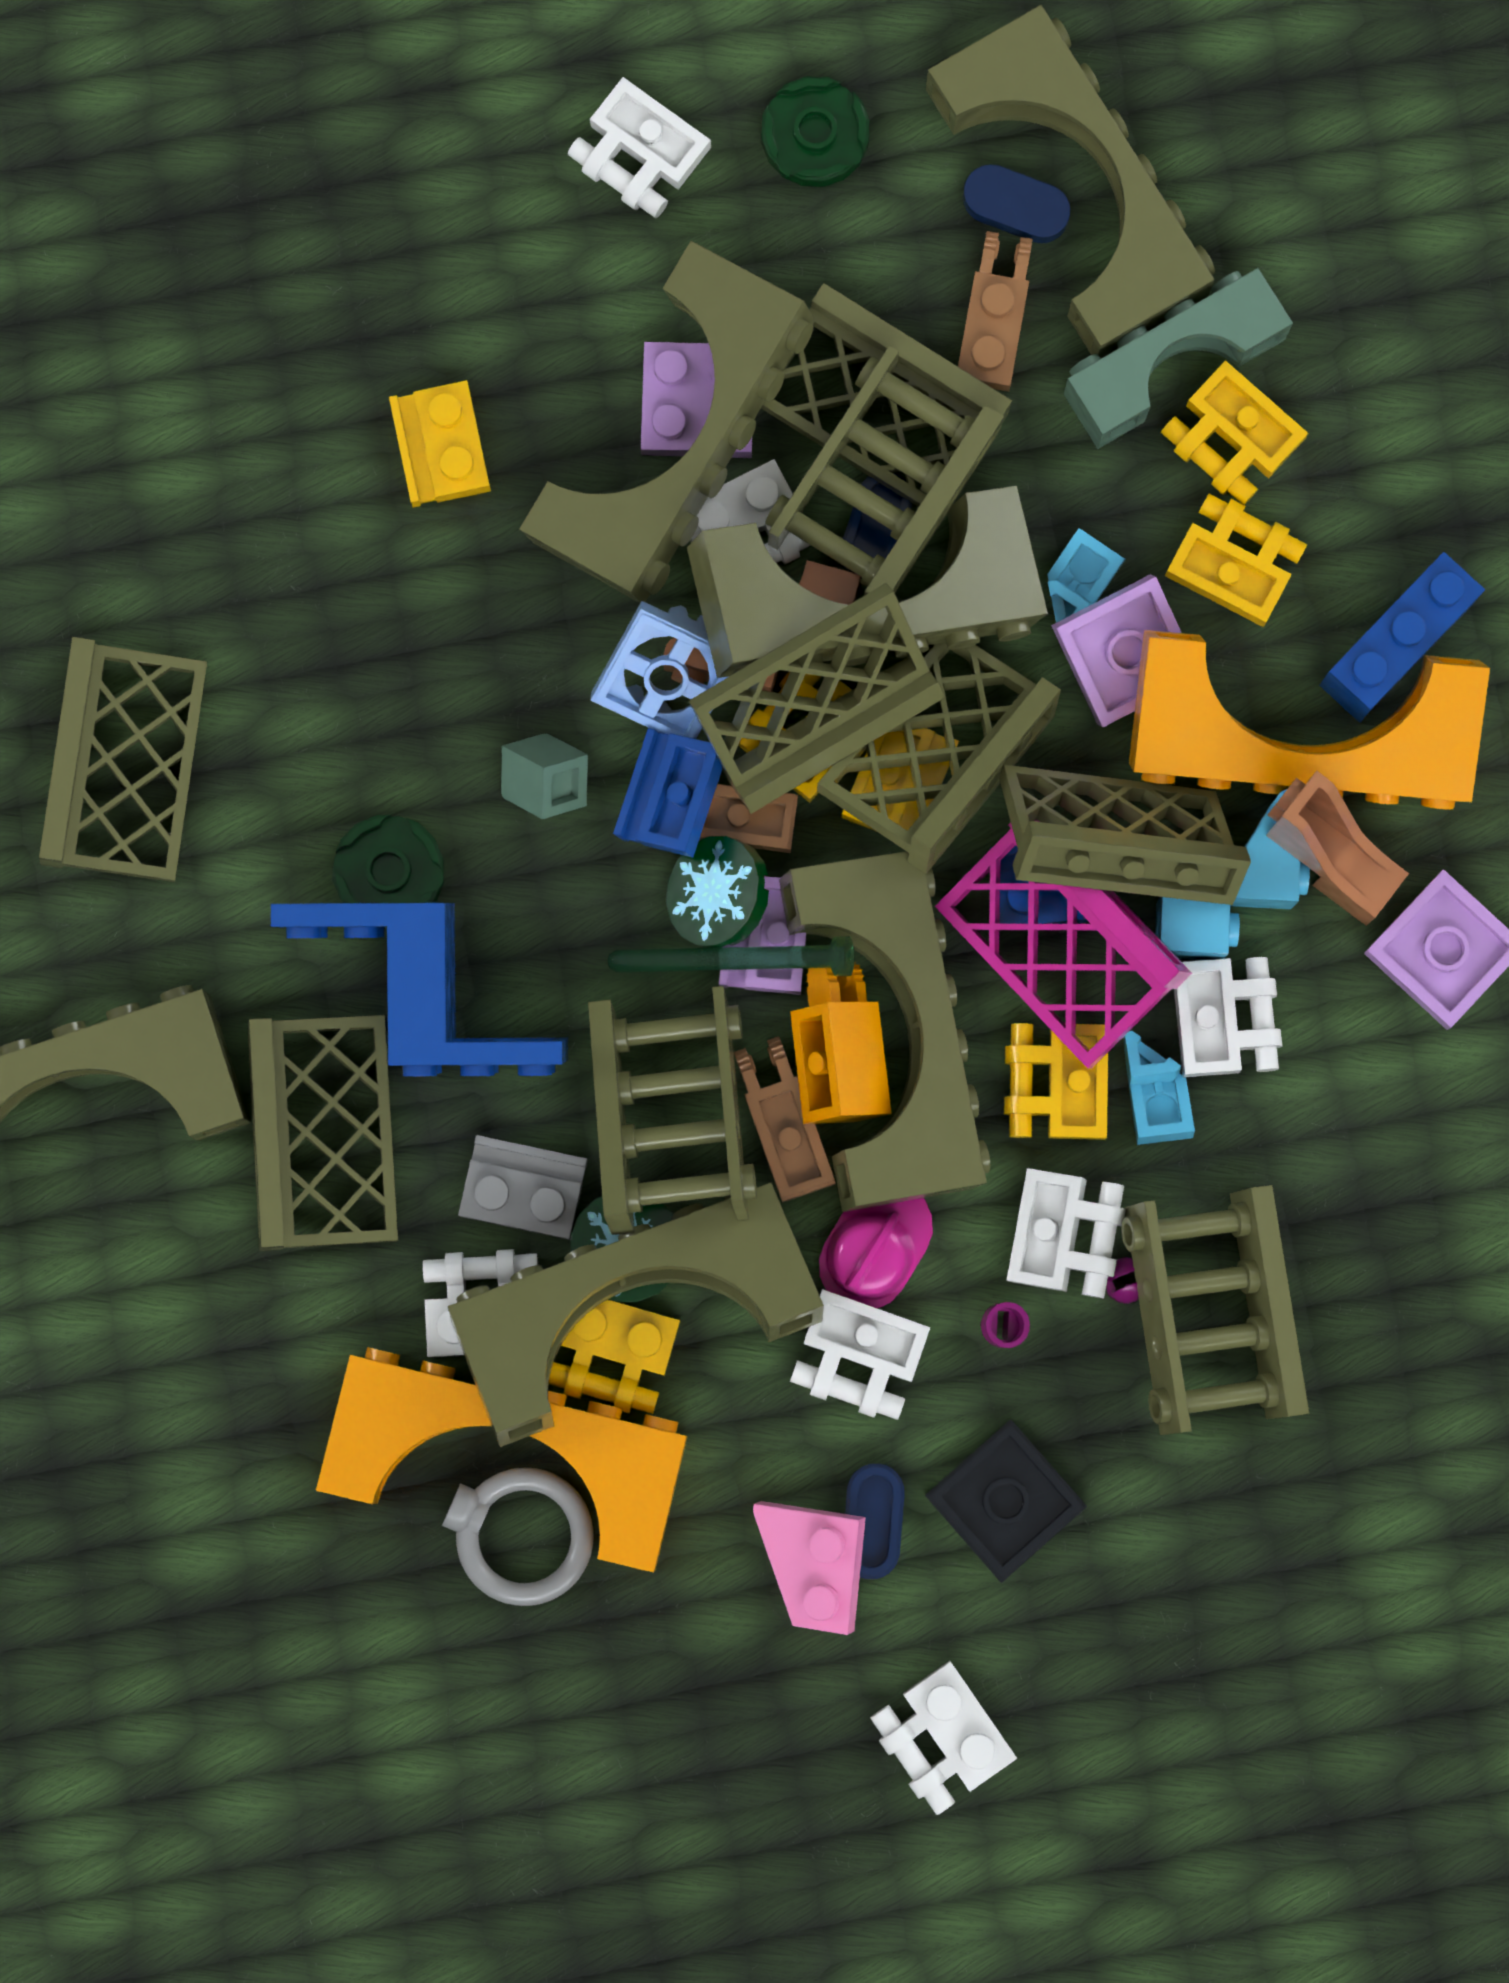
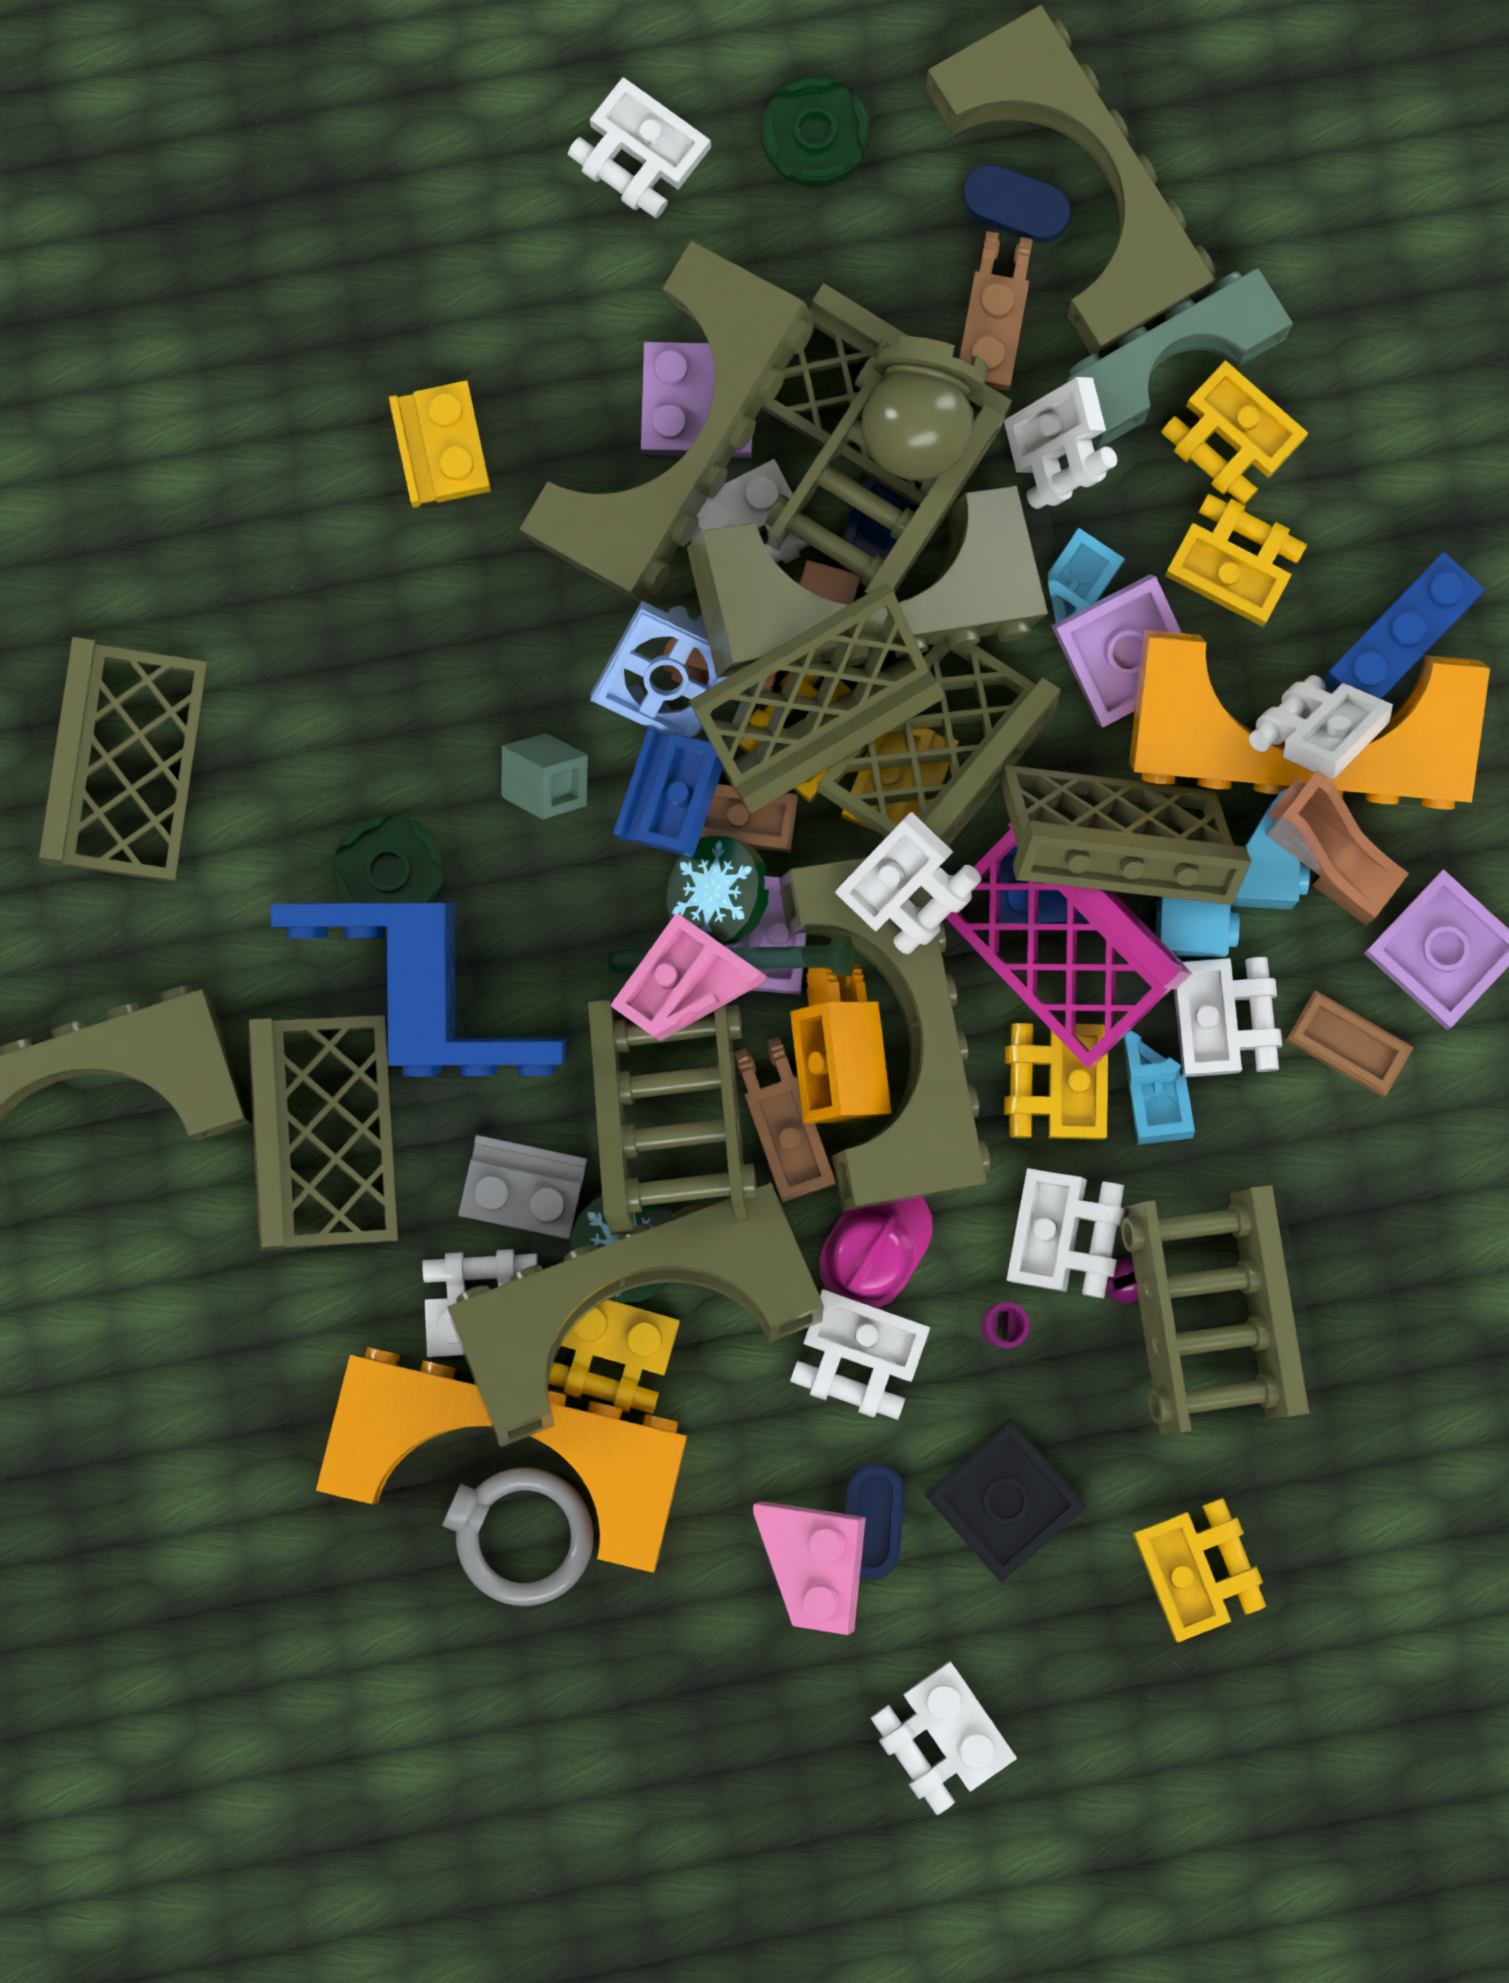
none -> bright pink wing [610,913,767,1041]
none -> white plate [835,812,982,954]
none -> olive tile [861,336,989,481]
none -> white plate [1004,377,1117,509]
none -> yellow plate [1132,1498,1266,1643]
none -> white plate [1249,675,1393,780]
none -> medium nougat tile [1285,990,1414,1098]

